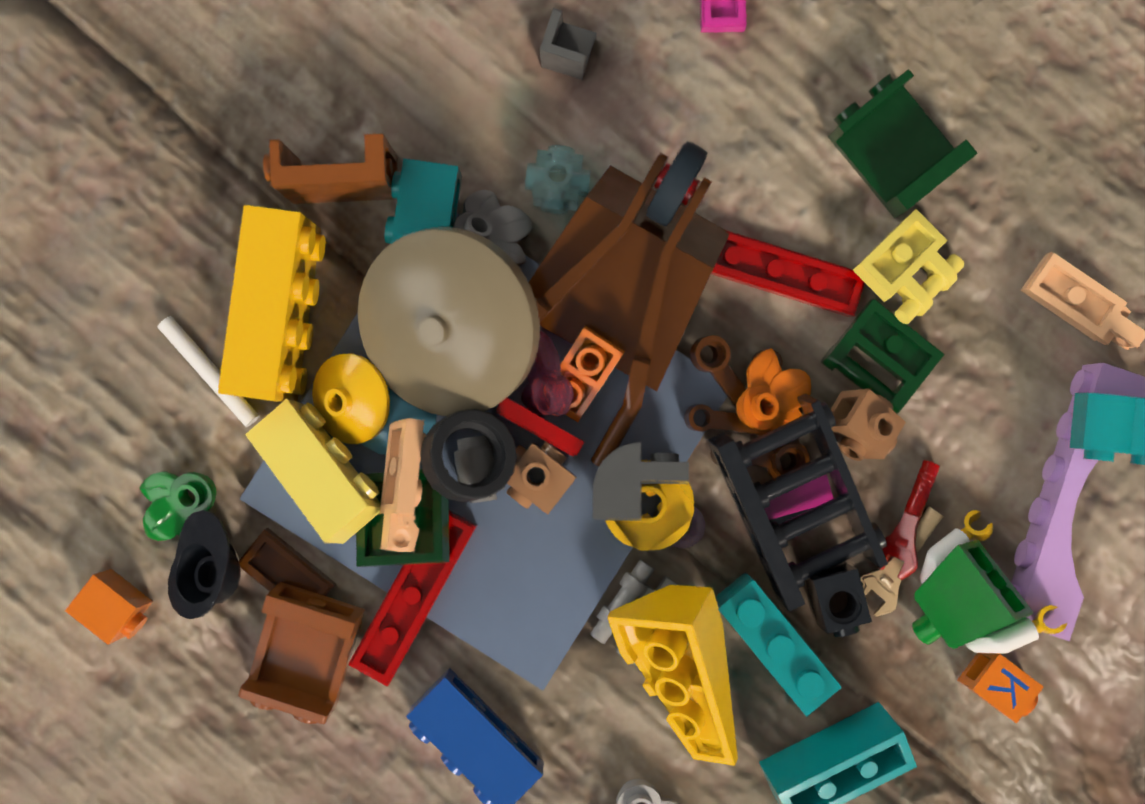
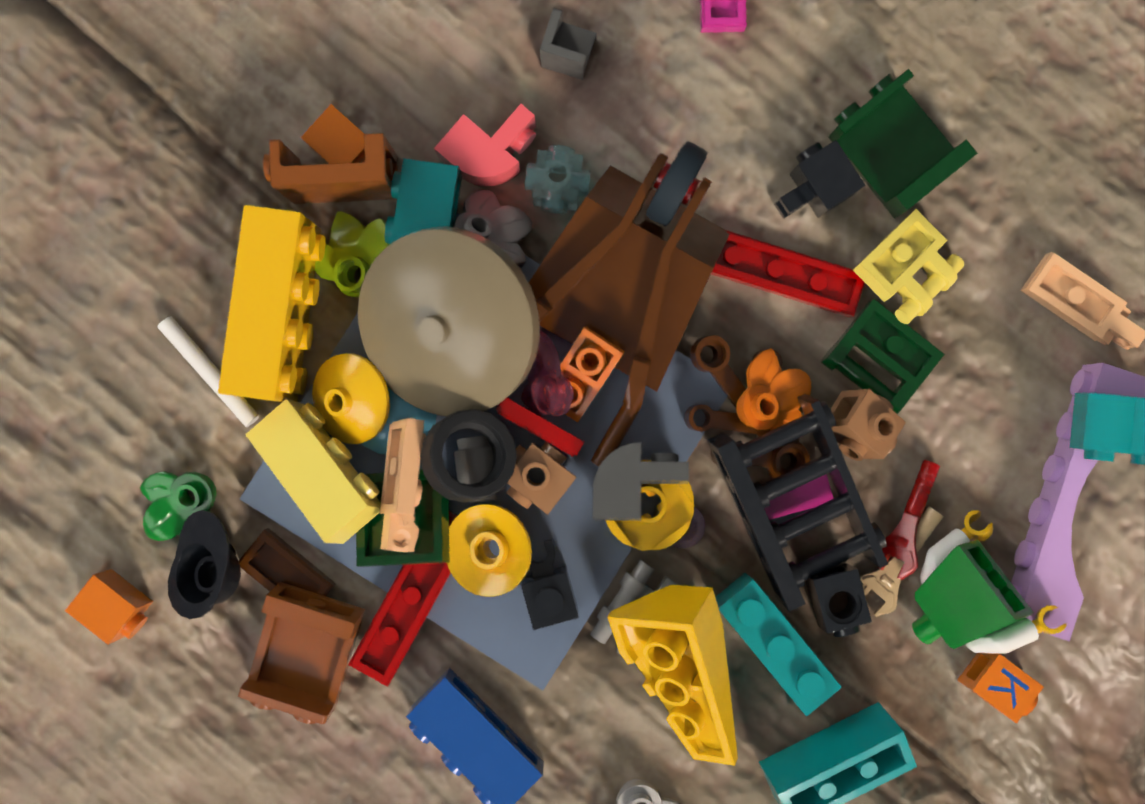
none -> orange brick [300,104,365,164]
none -> lime plate [315,211,390,297]
none -> coral brick [434,104,536,187]
none -> yellow dish [447,504,532,597]
none -> black brick [521,538,579,630]
none -> black brick [774,140,866,219]

